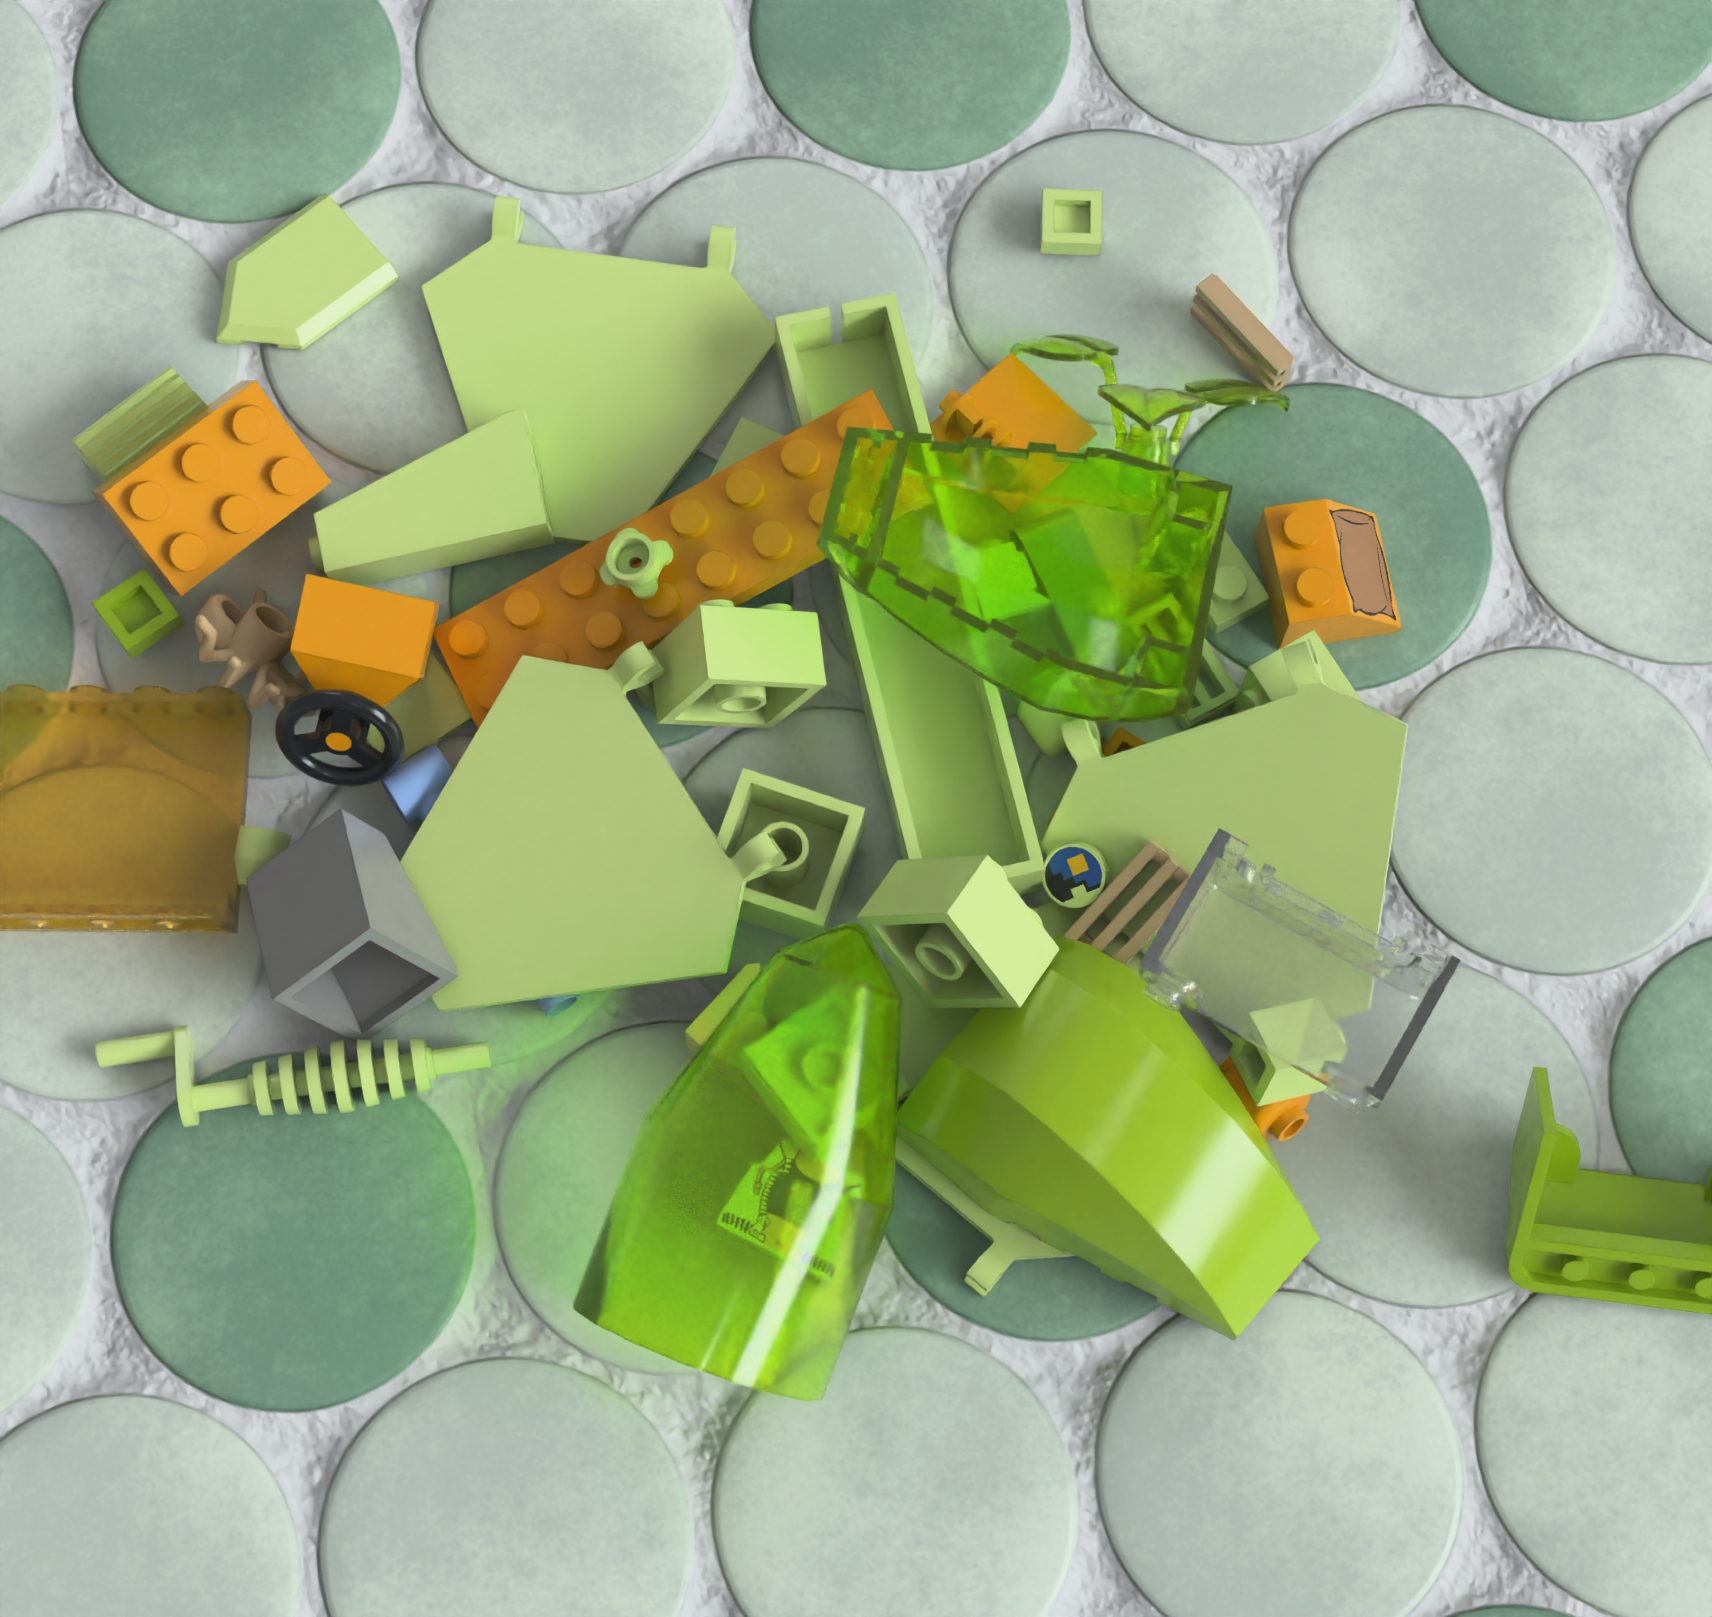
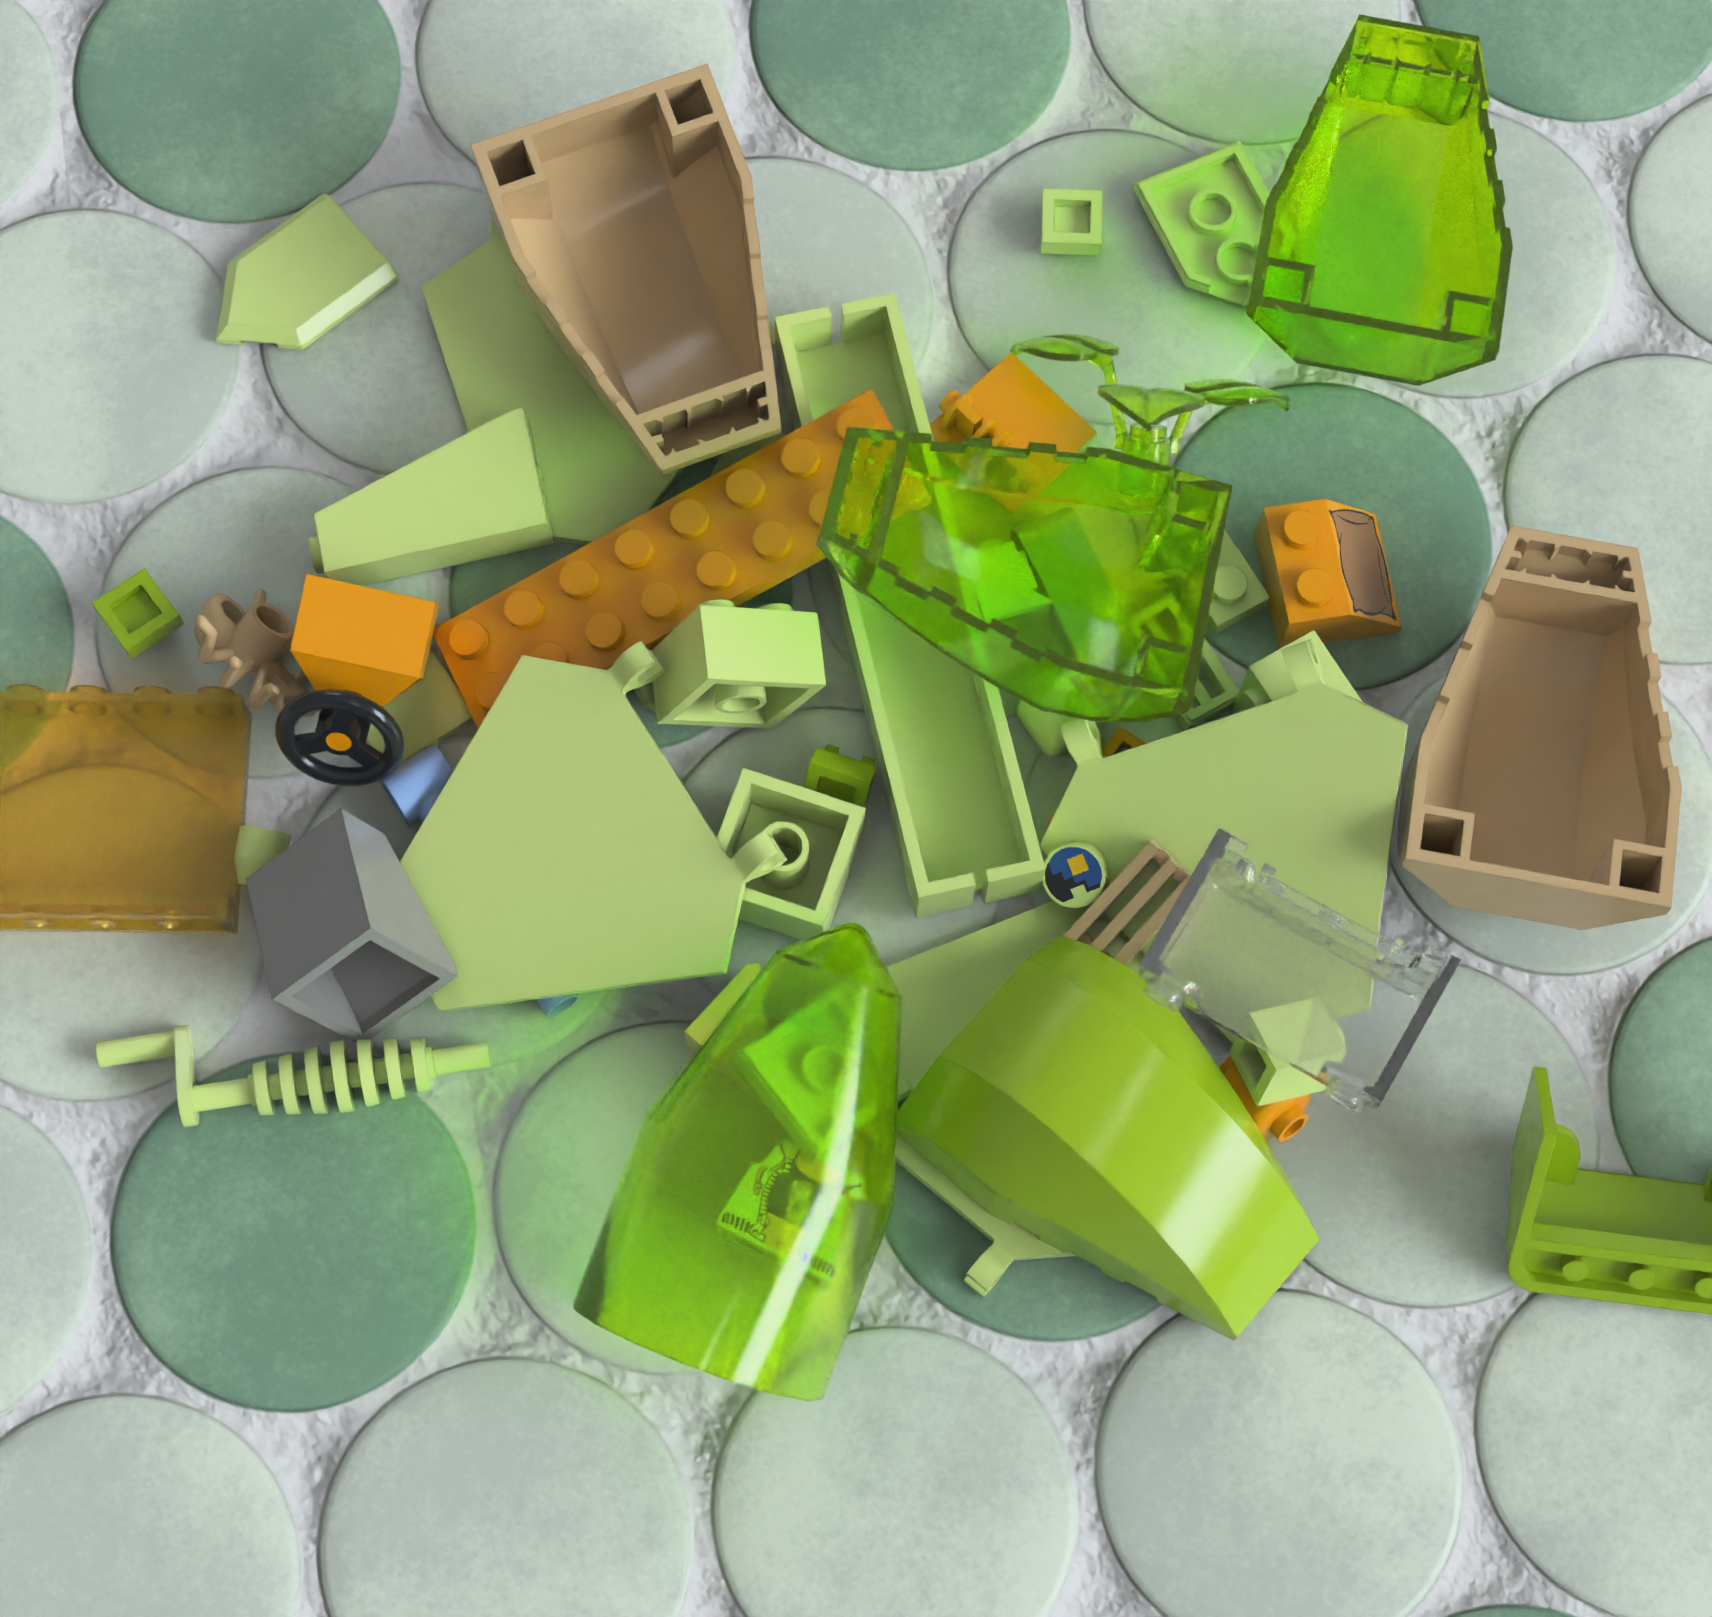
yellowish green brick [72,366,207,483] -> none
light orange brick [92,380,331,596] -> none
yellowish green plate [600,528,673,599] -> none
yellowish green brick [857,854,1059,1008] -> none
tan tile [1190,273,1294,397] -> none
none -> tan windscreen [470,63,782,475]
none -> lime tile [804,744,877,812]
none -> yellowish green tile [1133,141,1293,313]
none -> clear neon green windscreen [1245,14,1513,386]
none -> tan windscreen [1398,525,1682,930]

